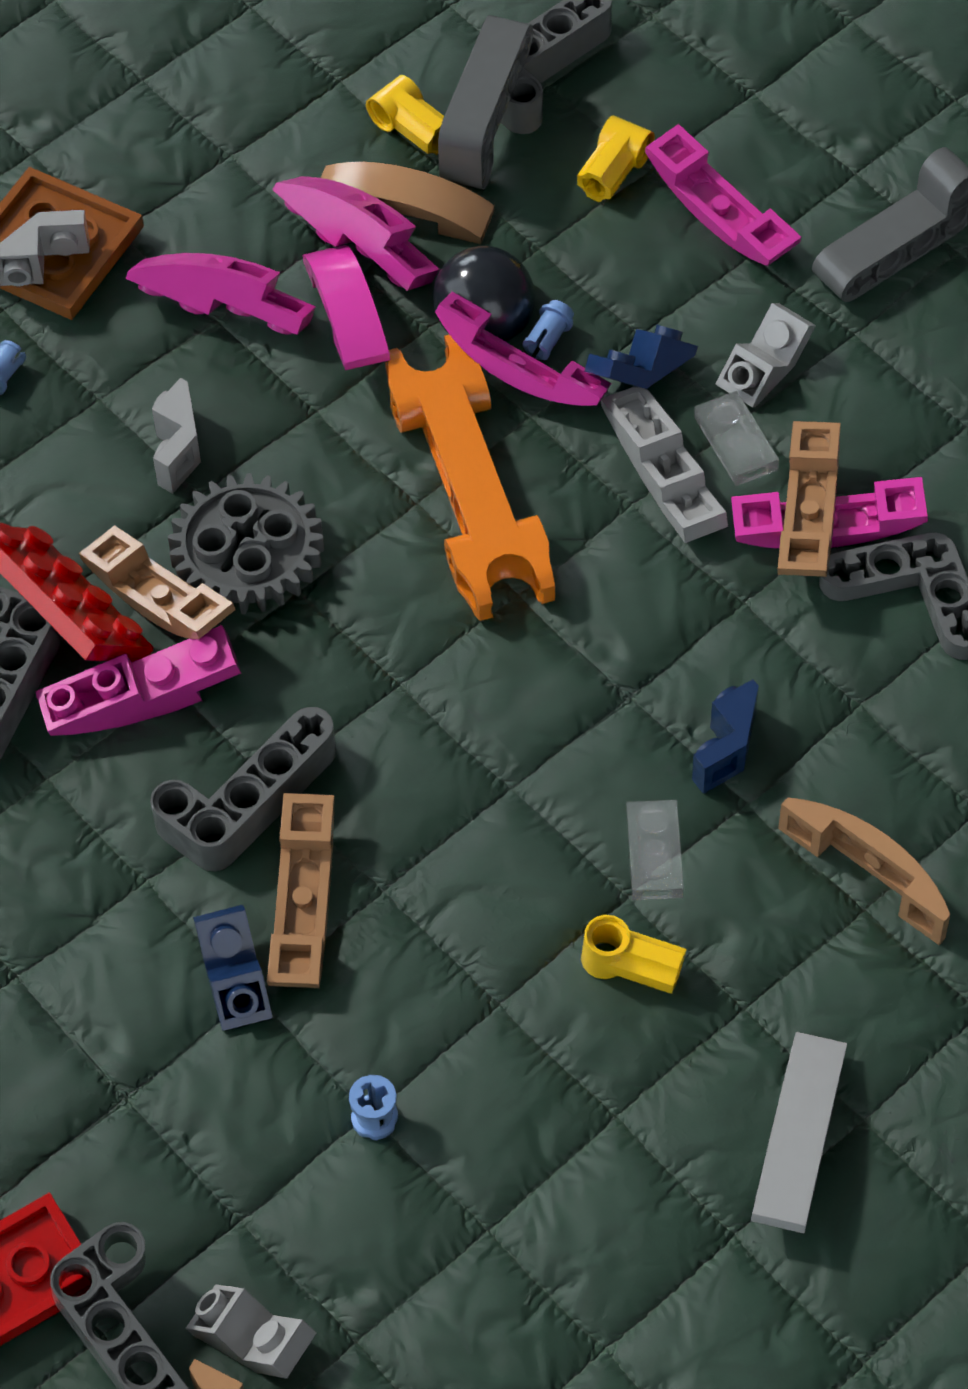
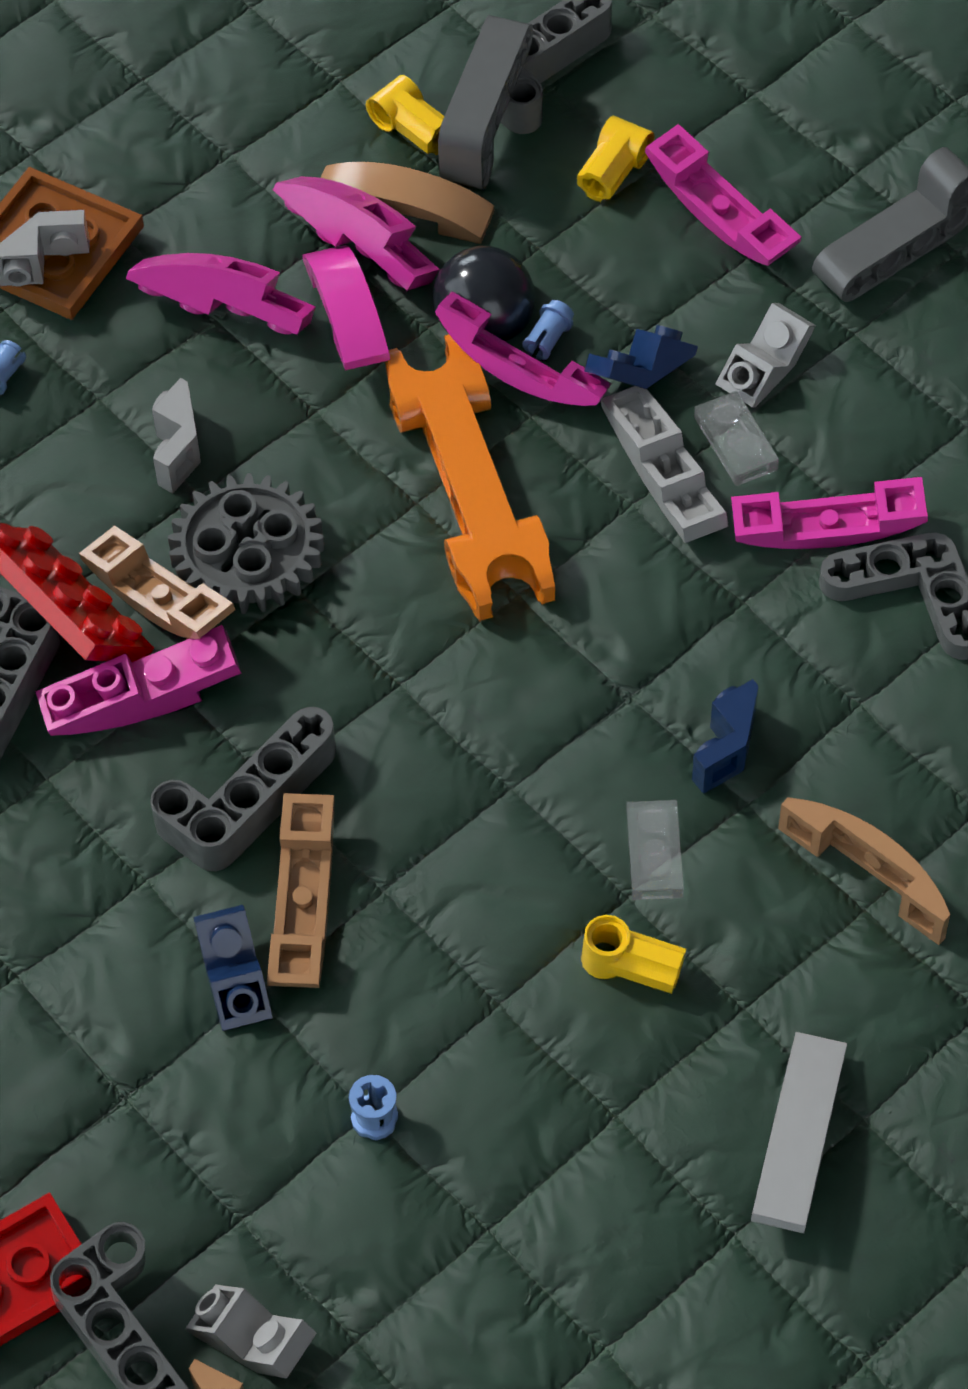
medium nougat slope [777,421,841,577] -> none

